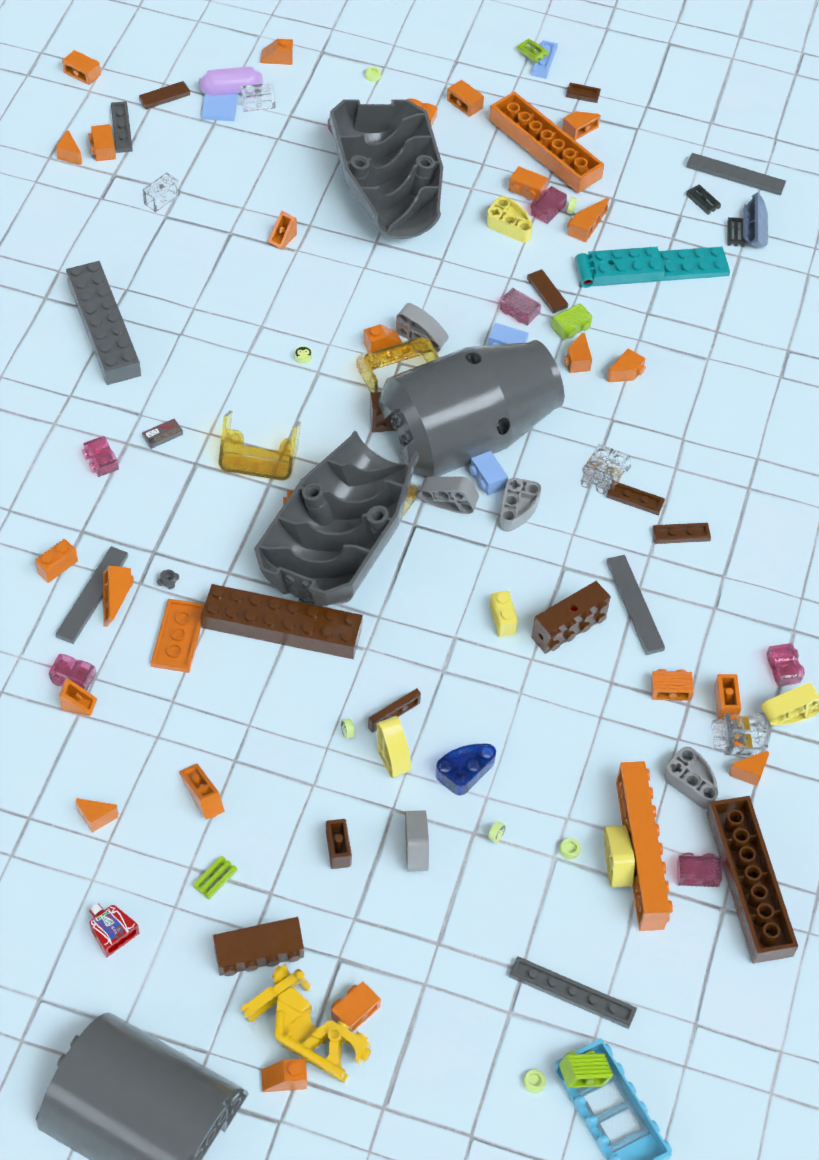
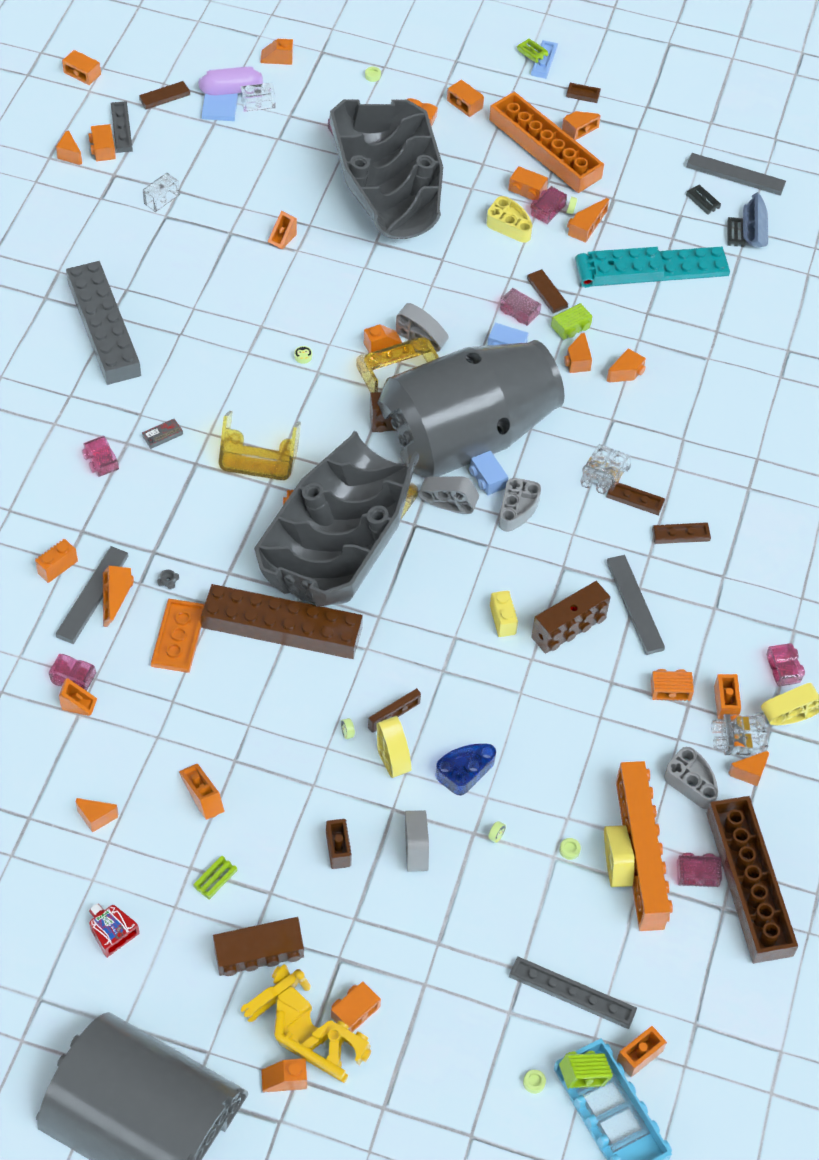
none -> orange brick [616,1026,667,1078]

